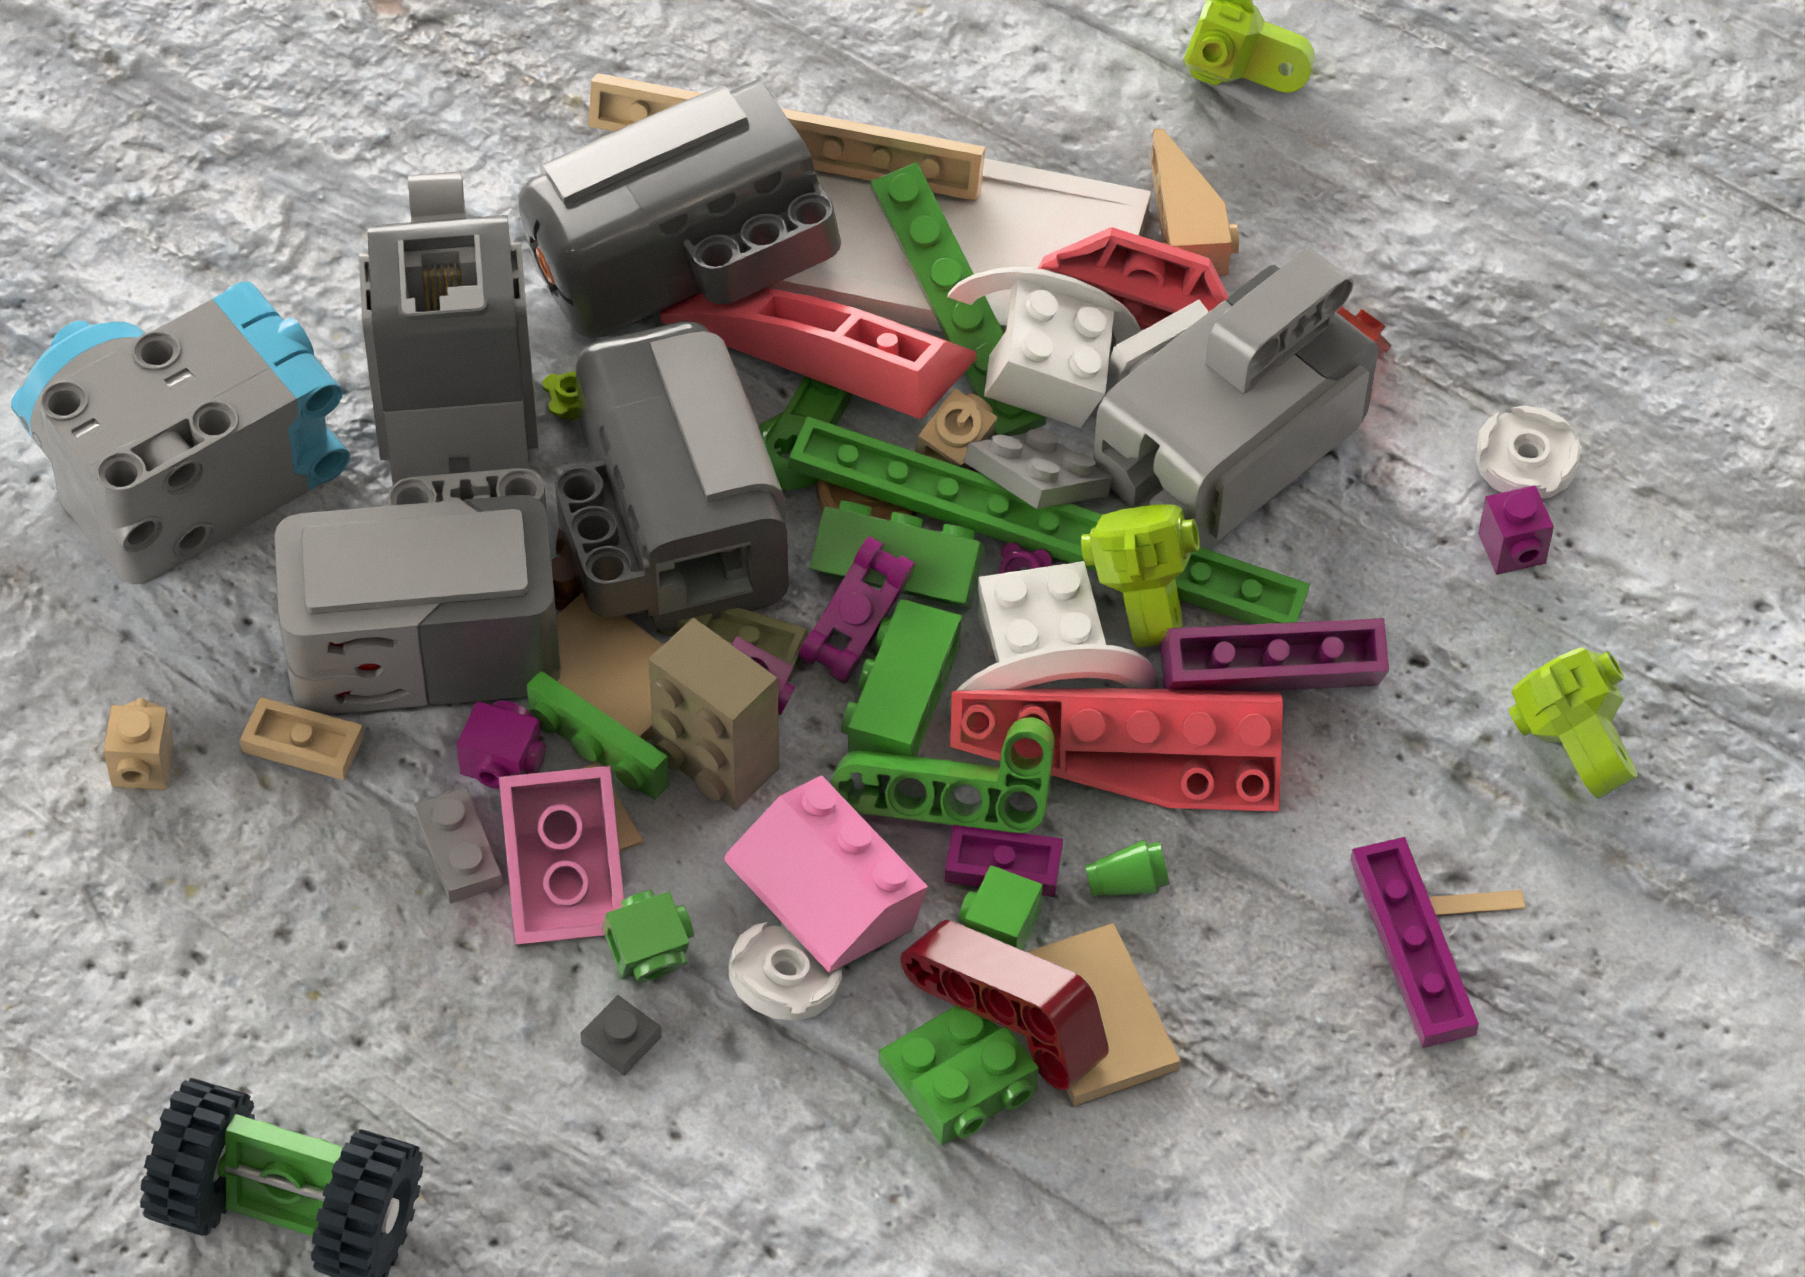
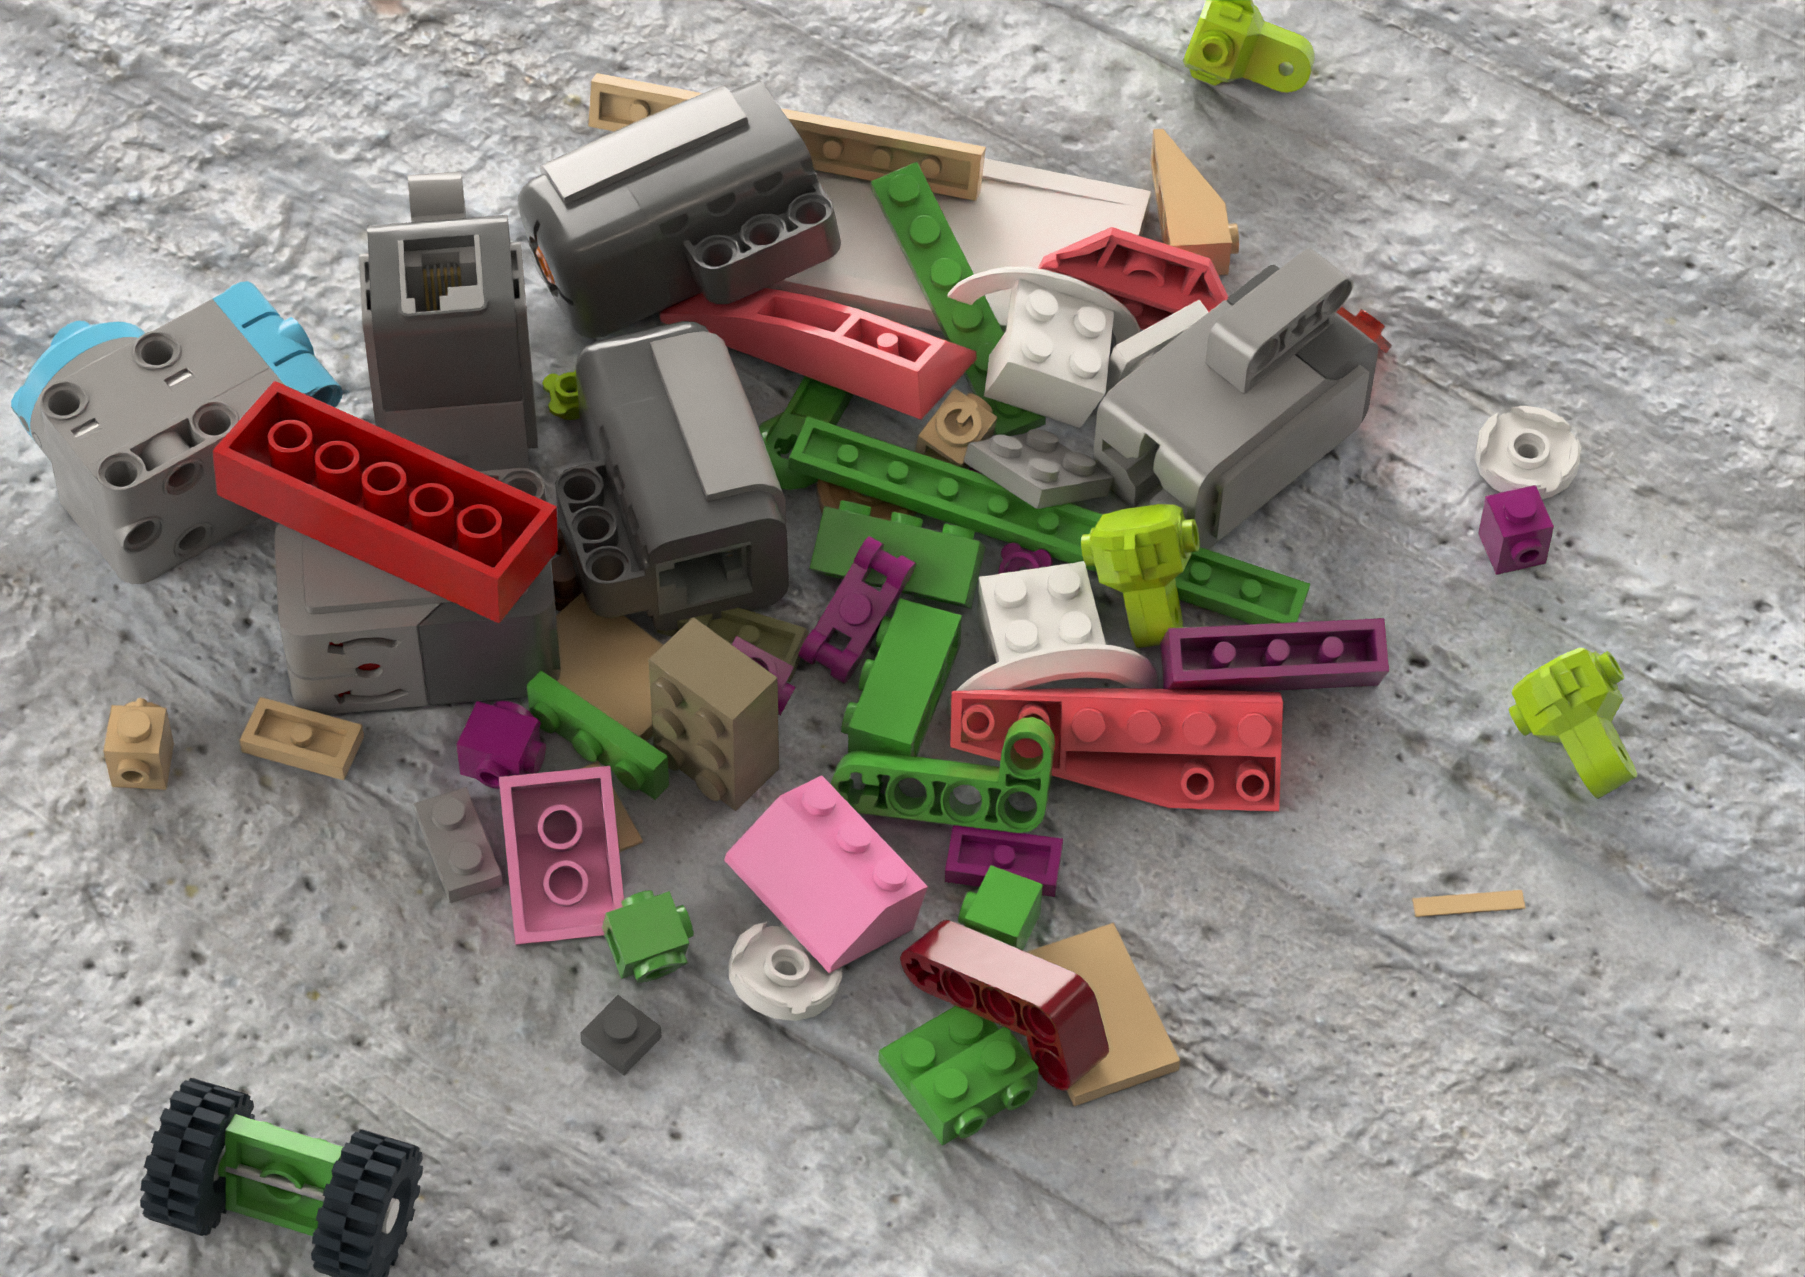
bright green cone [1085,839,1170,897] -> none
magenta plate [1350,837,1479,1048] -> none
none -> red brick [212,381,558,623]

